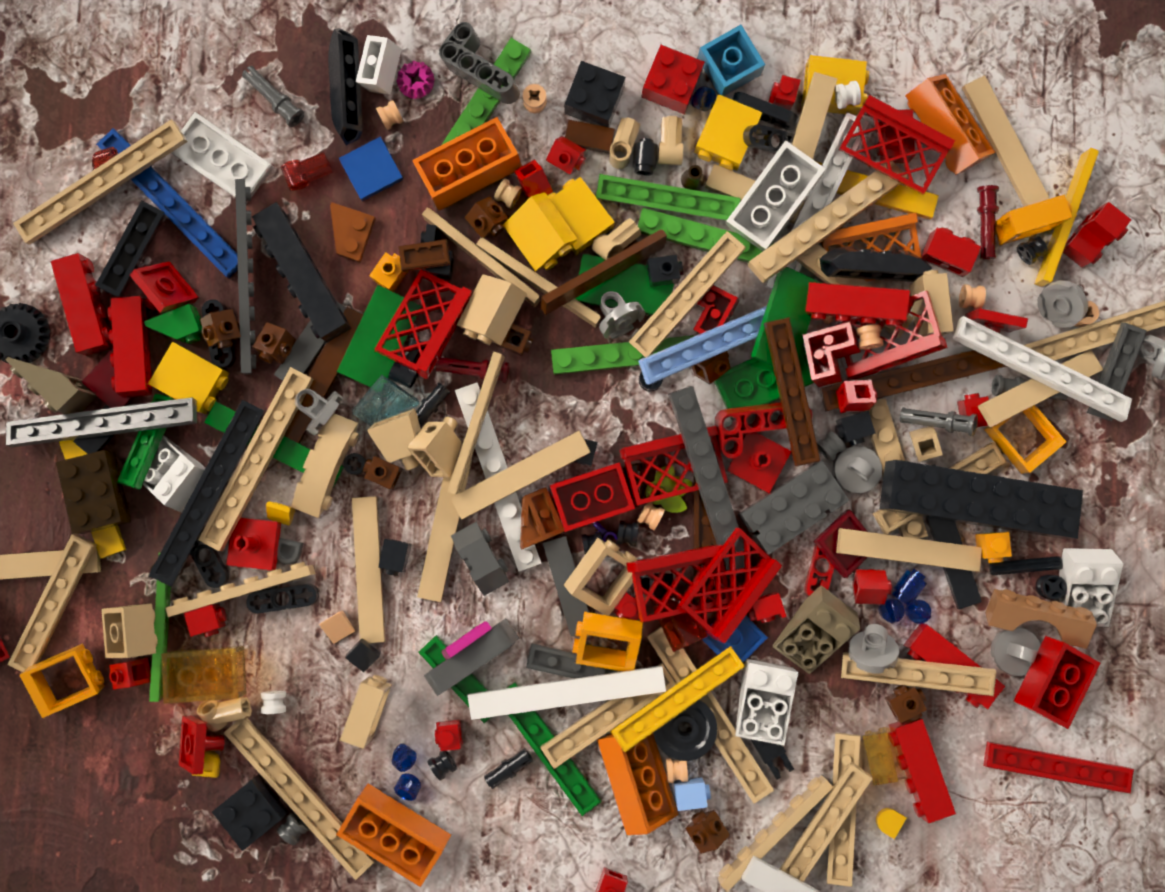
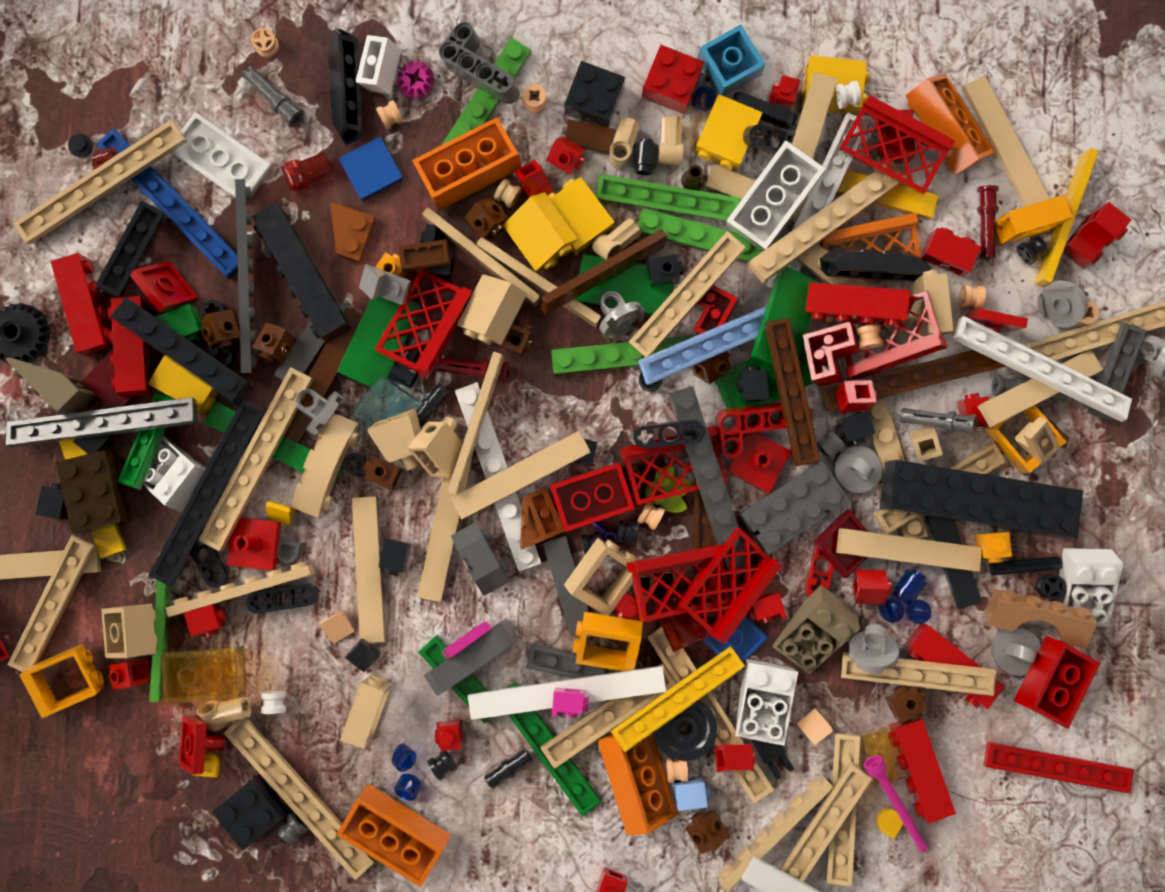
none -> black brick [35,482,69,520]
none -> black plate [68,133,93,158]
none -> black brick [110,297,252,407]
none -> light nougat wheel [251,28,279,58]
none -> light grey slope [359,264,411,305]
none -> dark pink brick [552,687,589,717]
none -> black beam [633,419,706,448]
none -> red brick [715,744,756,772]
none -> black brick [736,366,769,403]
none -> light nougat slope [796,708,833,745]
none -> dark pink piece [864,755,928,852]
none -> tan slope [1015,417,1059,464]

